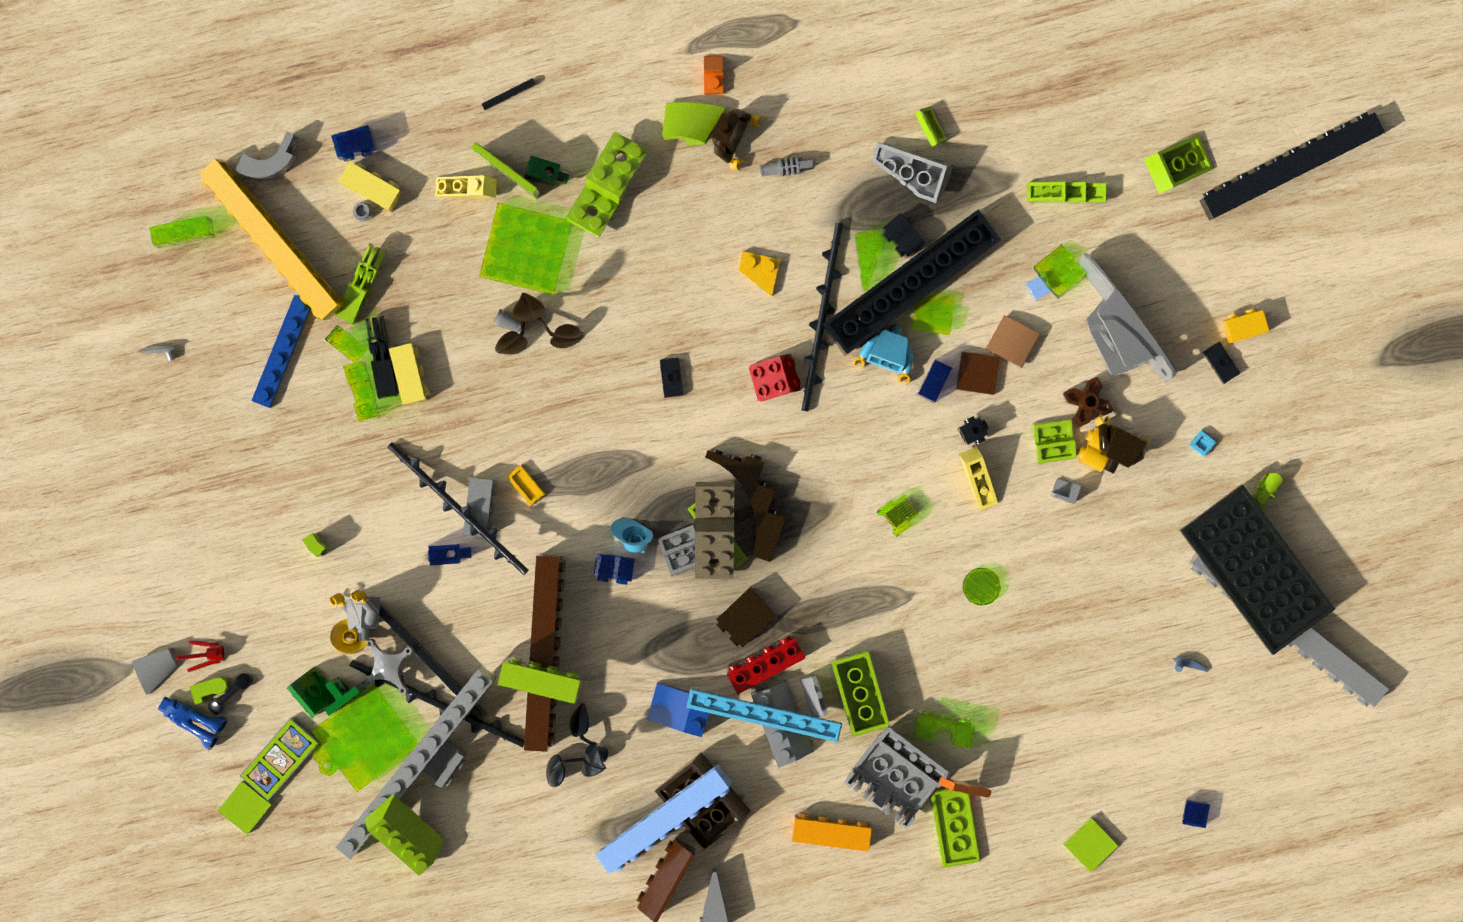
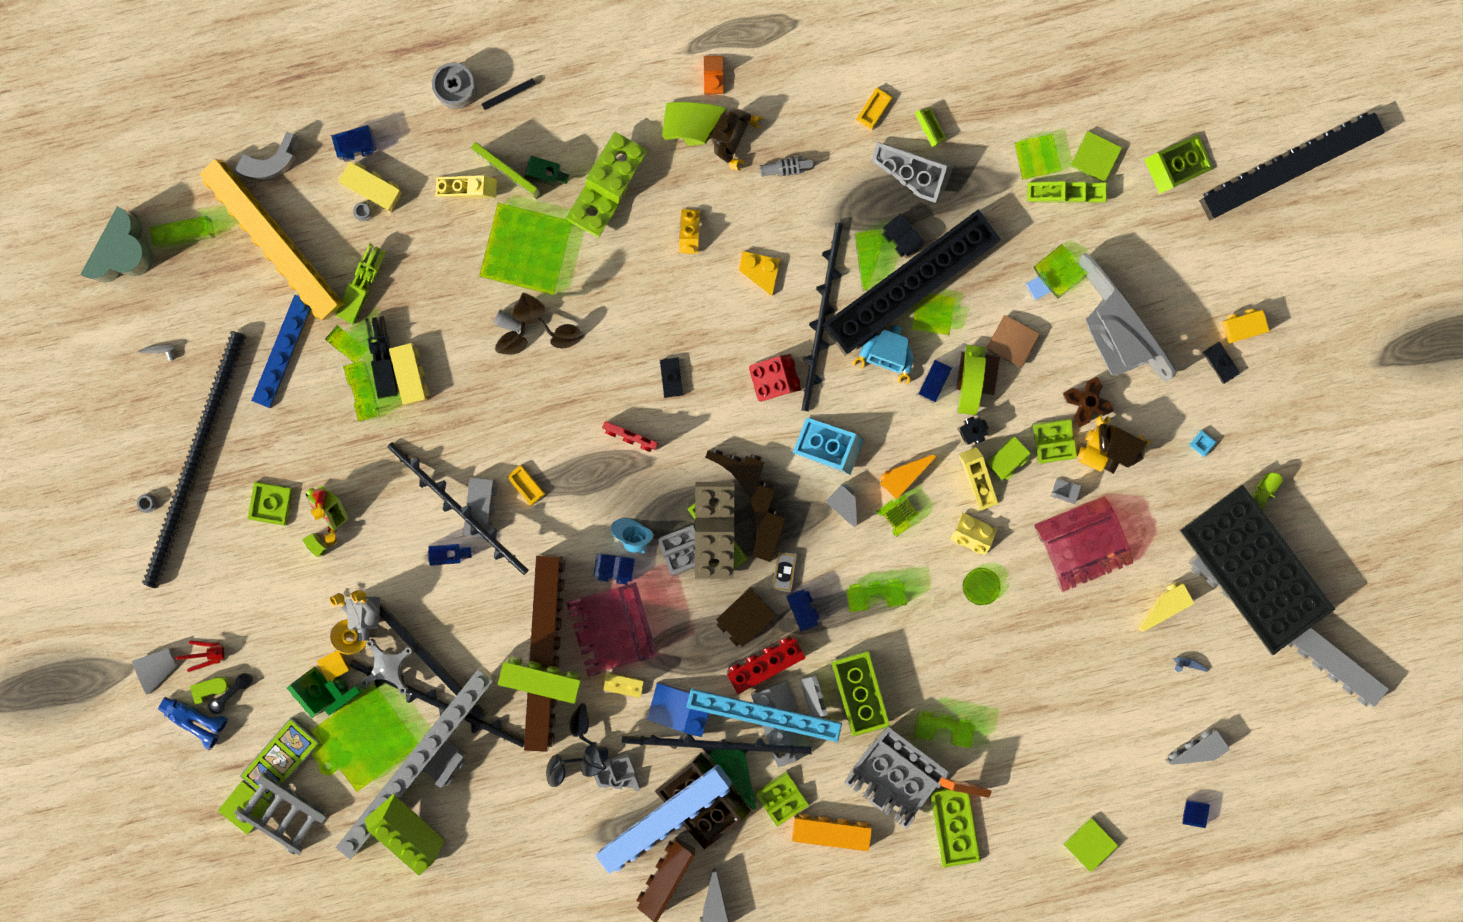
none -> sand green brick [80,206,153,283]
none -> light grey plate [137,494,157,513]
none -> black piece [142,331,247,588]
none -> light grey fence [234,771,327,855]
none -> lime tile [248,482,293,526]
none -> torso [306,486,349,546]
none -> yellow piece [317,651,350,682]
none -> light grey wheel [432,62,477,109]
none -> clear pink slope [566,582,658,677]
none -> light grey slope [594,752,640,791]
none -> wing [602,421,659,452]
none -> light yellow bracket [603,671,645,698]
none -> black plant [622,734,813,758]
none -> yellow bracket [679,209,700,254]
none -> green wing [708,741,756,809]
none -> lime slope [755,771,809,827]
none -> tile [772,551,797,592]
none -> clear blue brick [786,588,820,632]
none -> medium azure slope [793,417,864,475]
none -> light grey slope [825,485,857,528]
none -> clear neon green arch [846,578,907,612]
none -> yellow tile [856,87,893,130]
none -> light orange slope [879,454,936,499]
none -> light yellow bracket [950,513,997,555]
none -> lime arch [957,344,986,415]
none -> lime brick [985,436,1030,480]
none -> clear neon green slope [1014,134,1062,180]
none -> clear pink slope [1034,496,1133,592]
none -> lime tile [1070,131,1122,183]
none -> light yellow slope [1139,581,1195,631]
none -> light grey slope [1165,728,1230,765]

